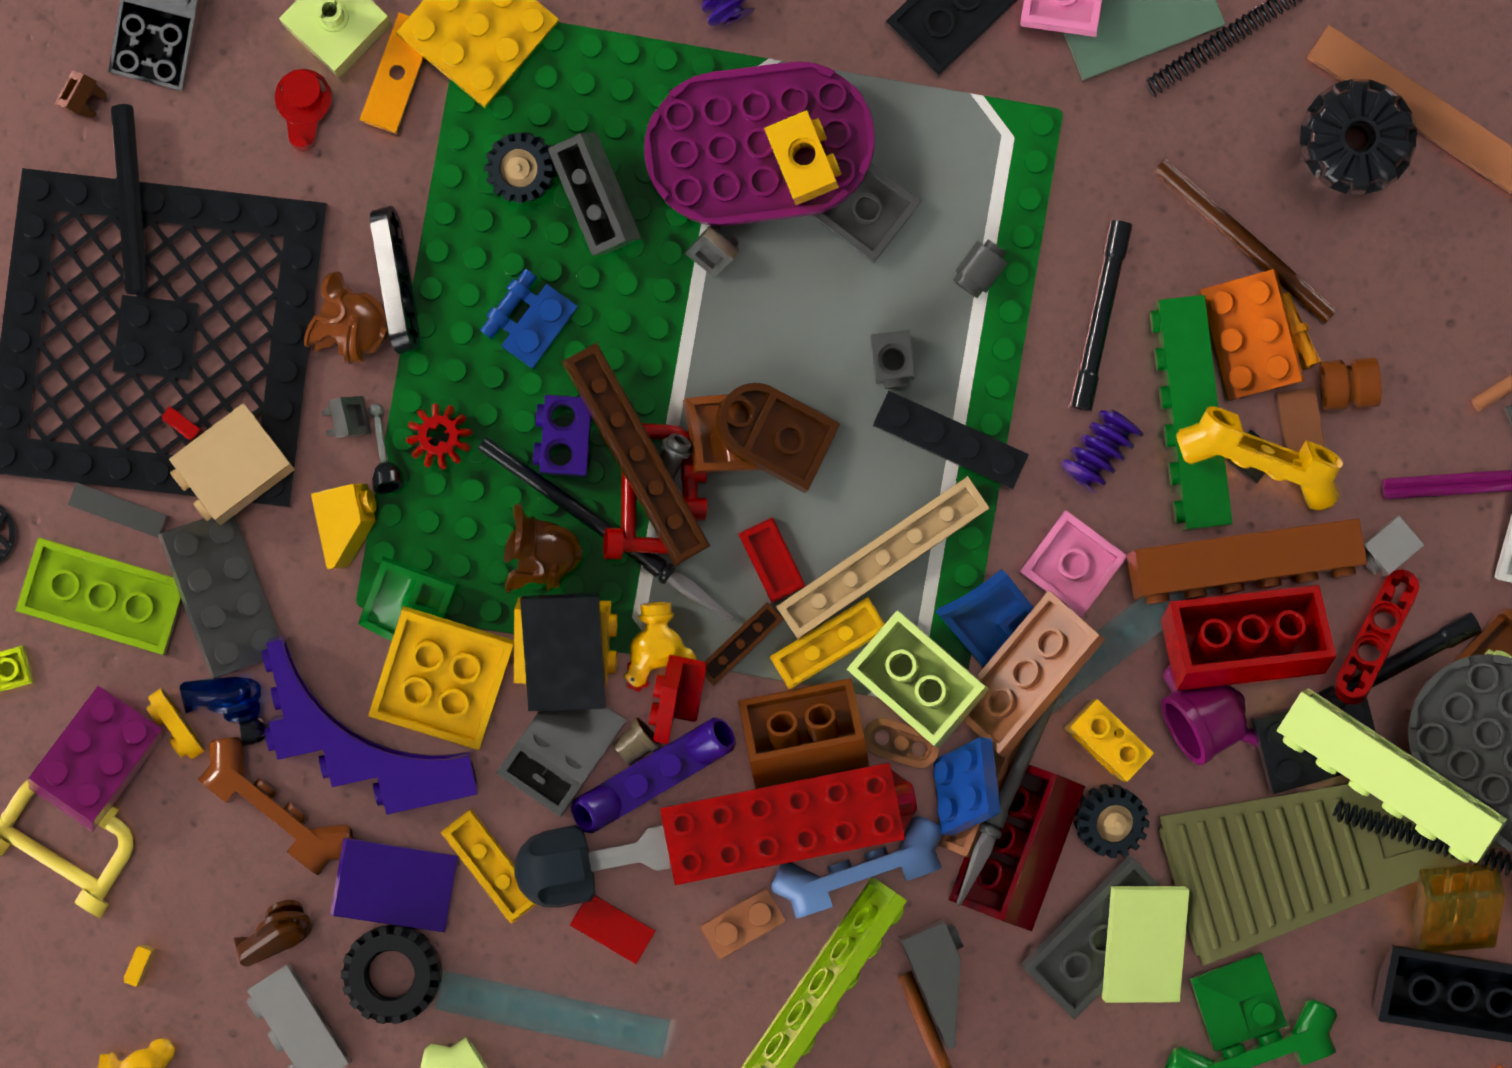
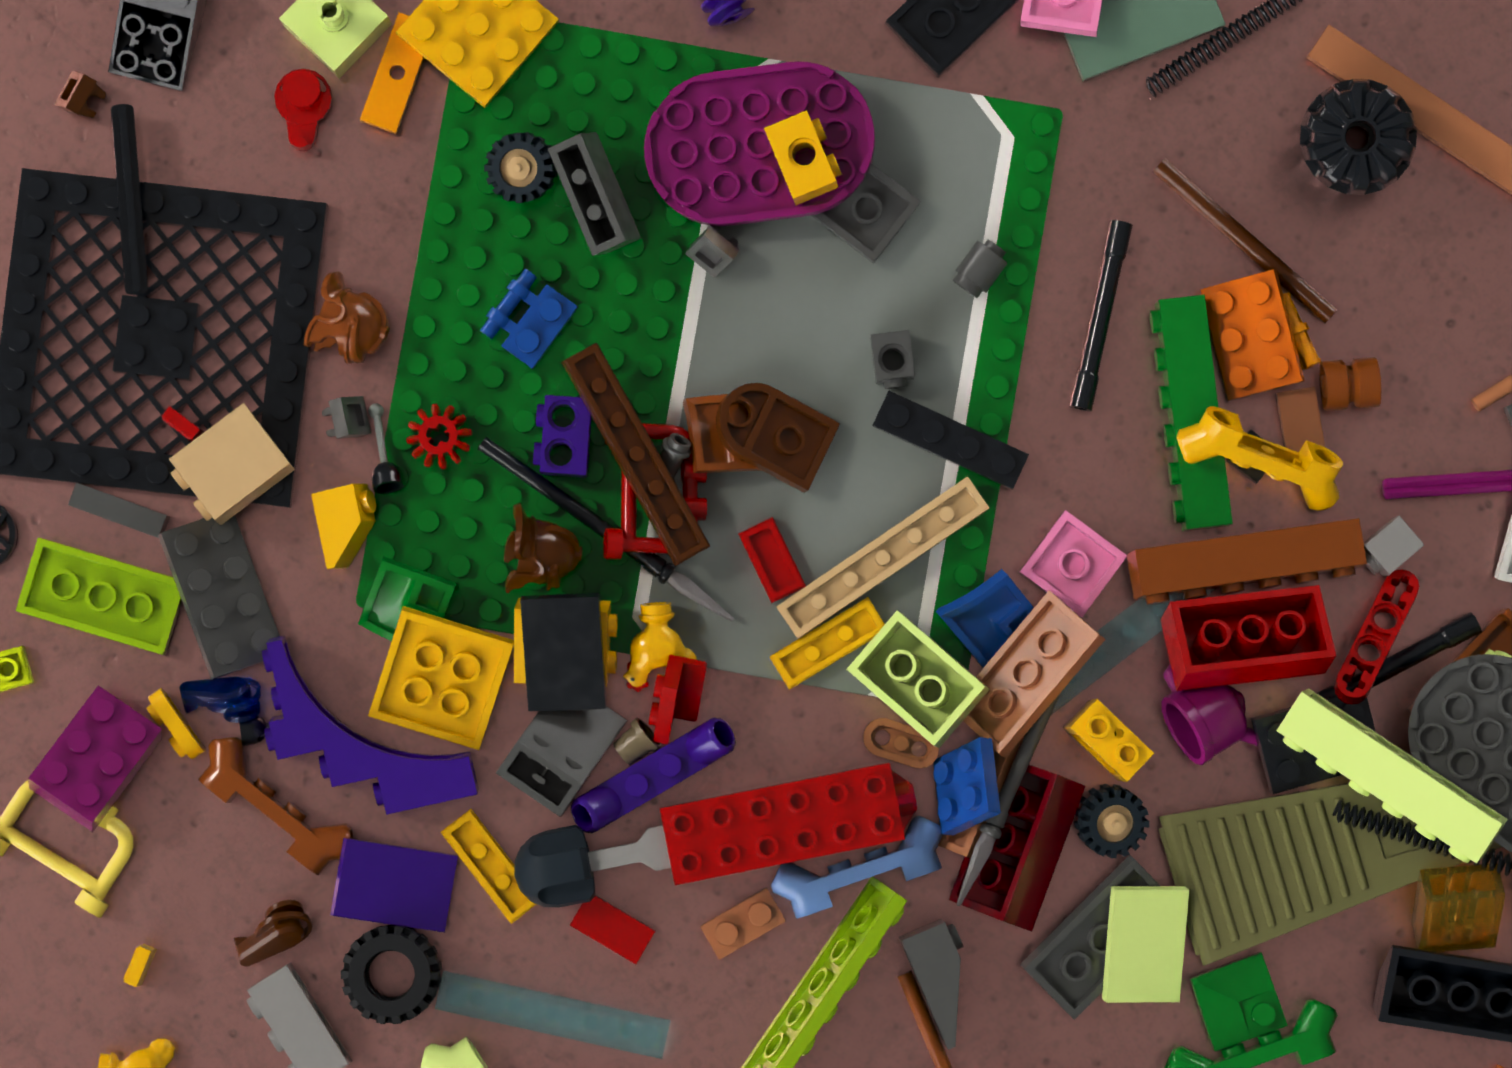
black beam [370,206,421,354] -> none
reddish brown piece [705,602,784,686] -> none
dark orange slope [738,678,869,789] -> none
dark purple piece [1061,410,1144,494] -> none

